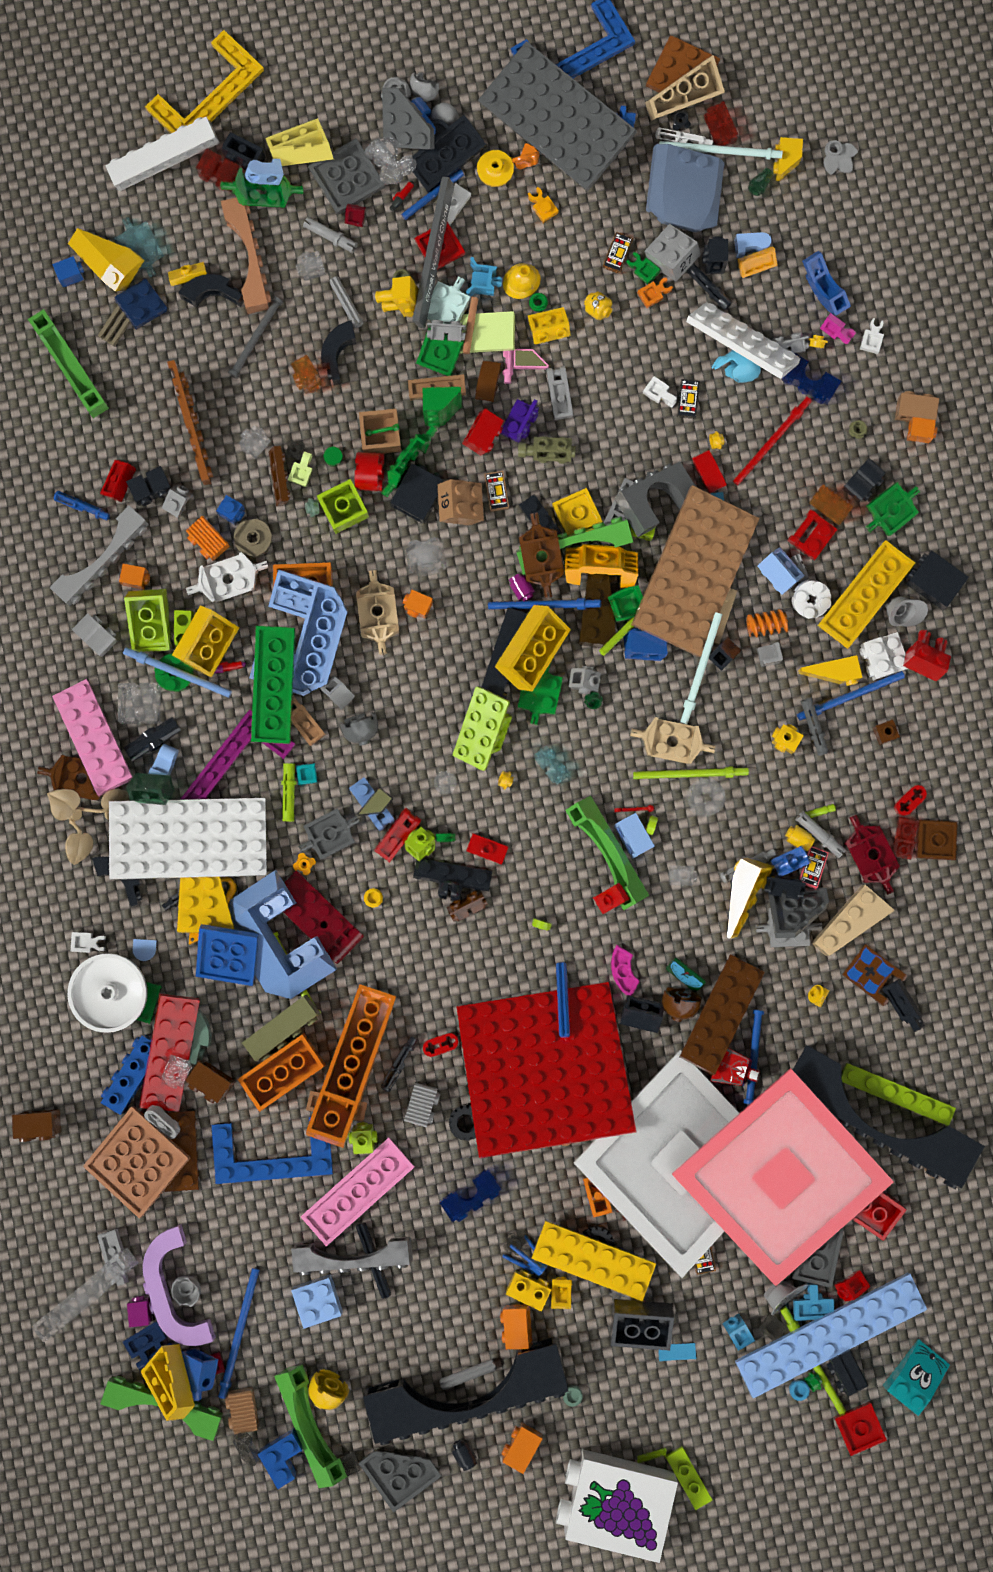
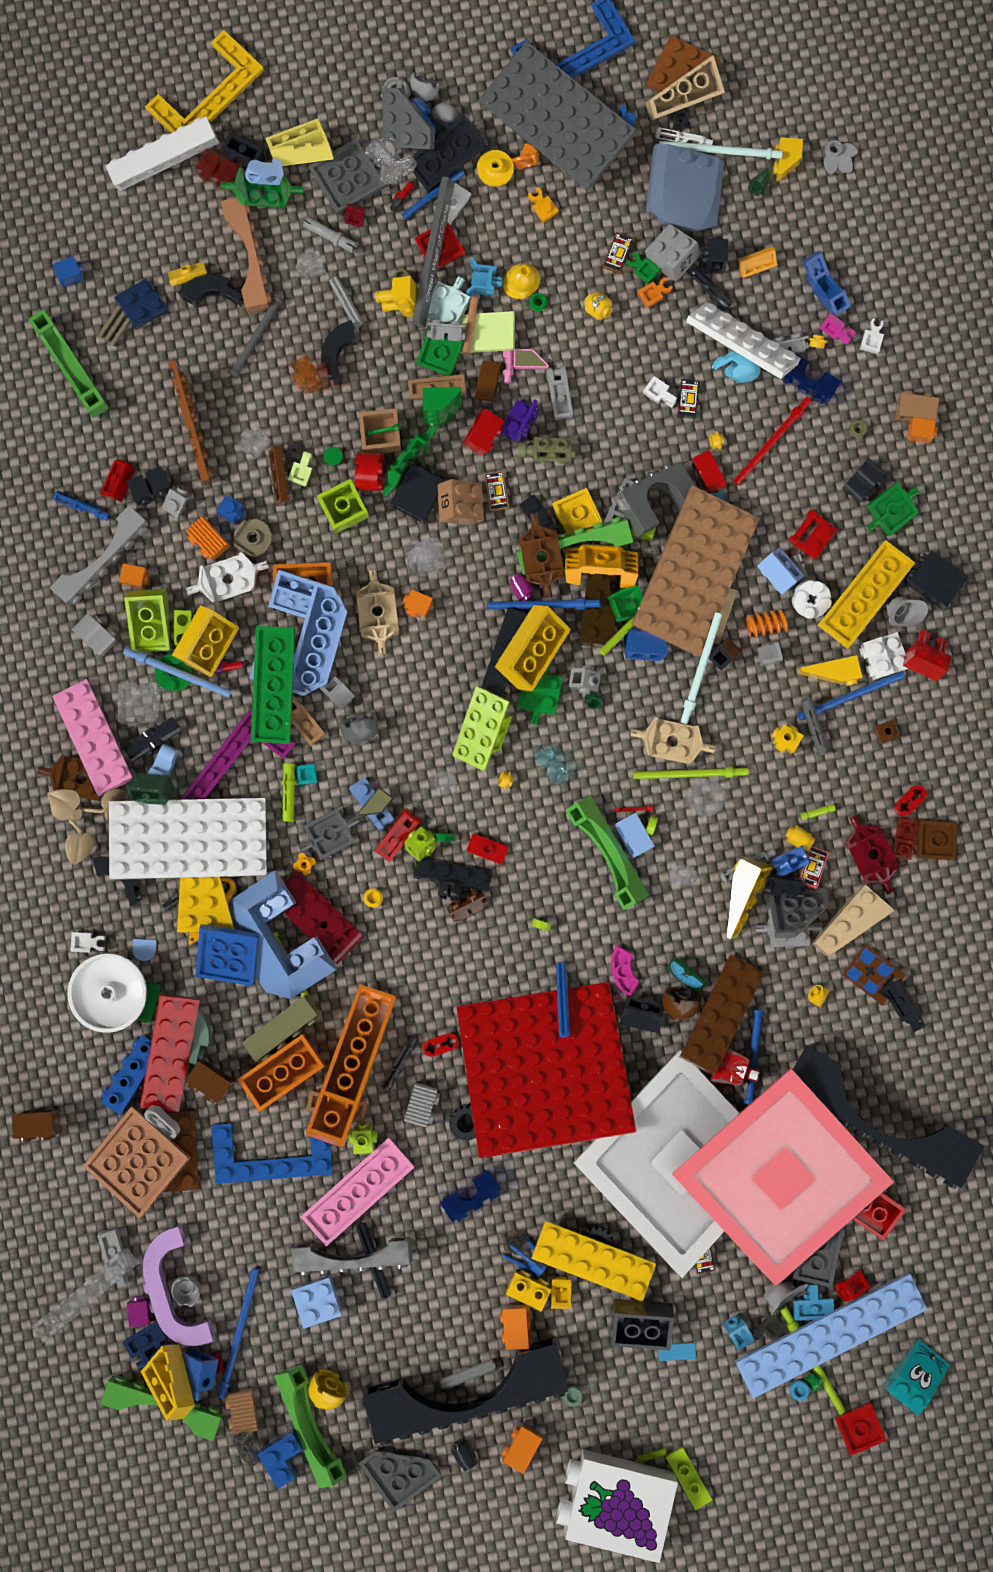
yellow wedge [68,228,144,291] -> none
clear light blue plate [114,217,164,277] -> none
clear brick [162,1055,192,1088] -> none
sand green plate [305,498,319,517] -> none
yellow bracket [528,307,570,344] -> none
orange brick [582,1176,613,1218] -> none
red plate [593,882,629,914] -> none
clear red hinge [703,101,739,146] -> none
light blue leg [734,232,771,258] -> none
light grey pin [795,811,846,858] -> none
clear orange brick [809,484,853,525] -> none
black brick [826,1349,869,1397] -> none
lime plate [841,1063,956,1126] -> none

